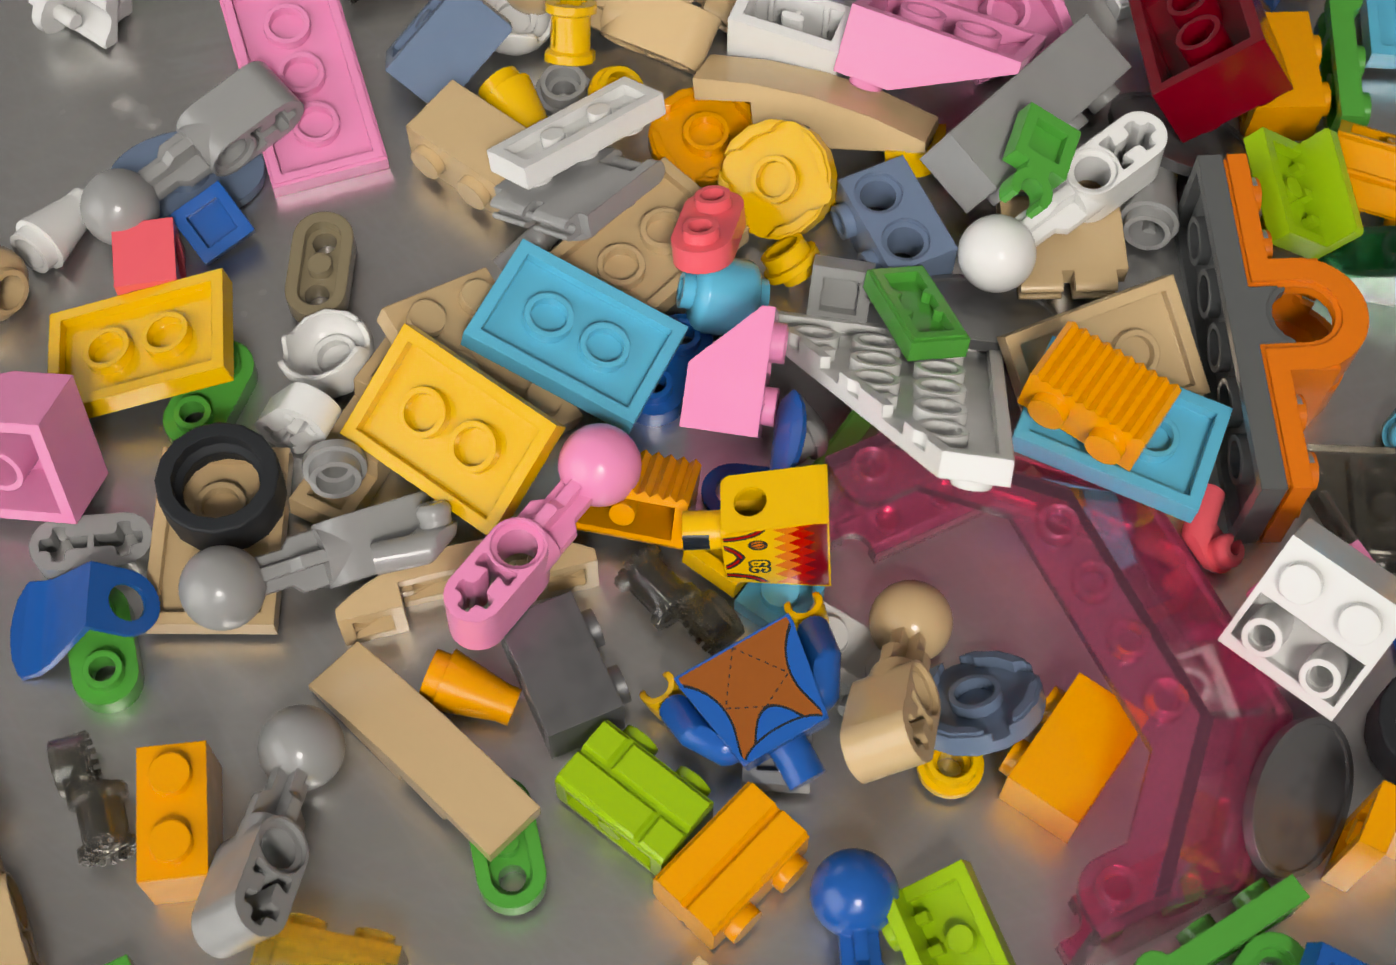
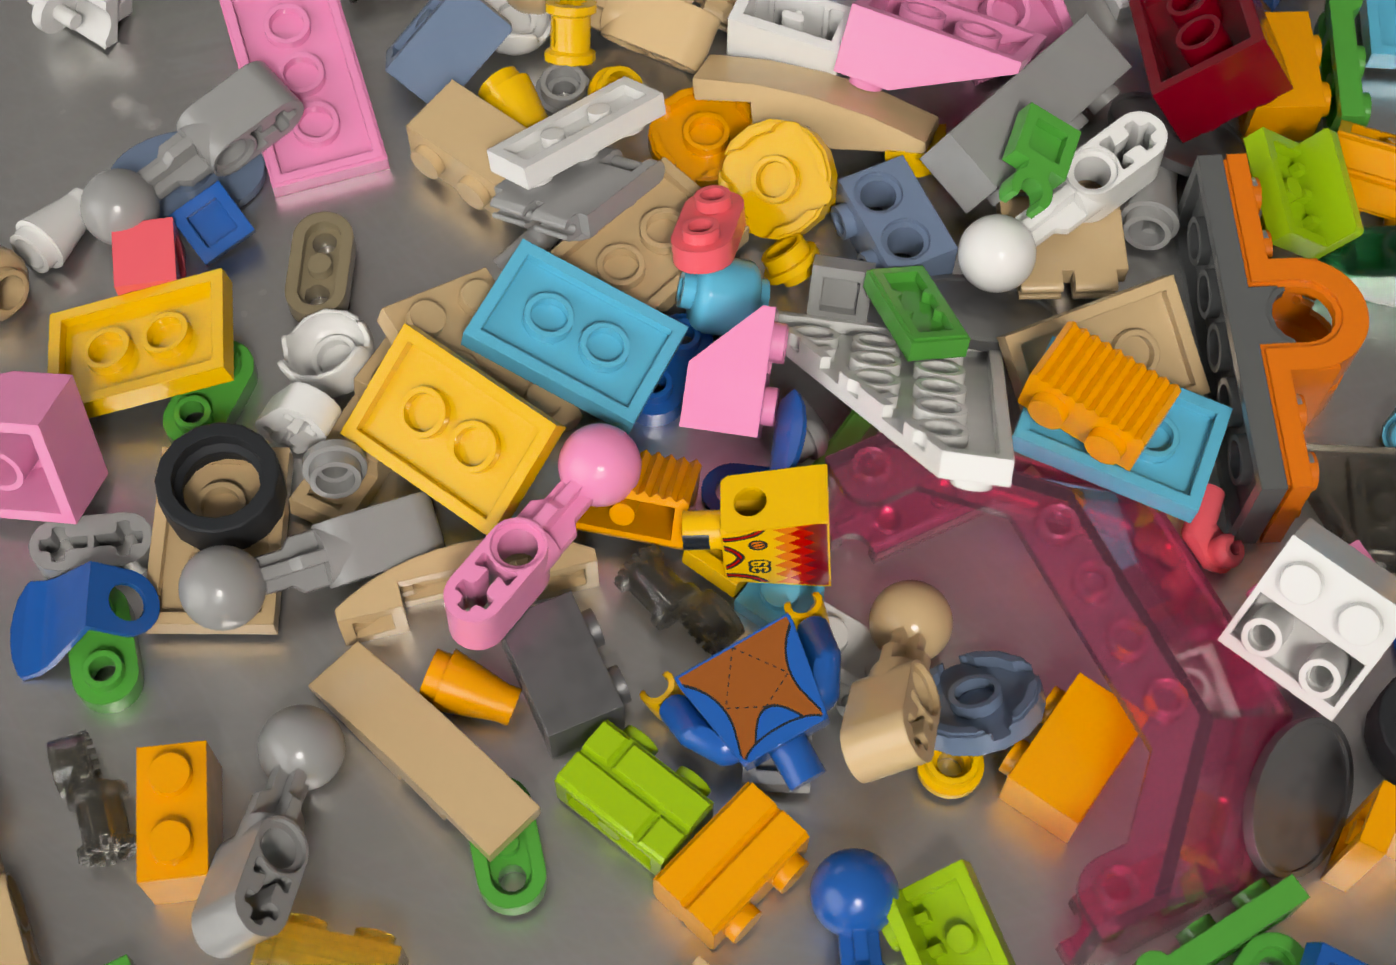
light grey arm [370,499,458,576] -> none

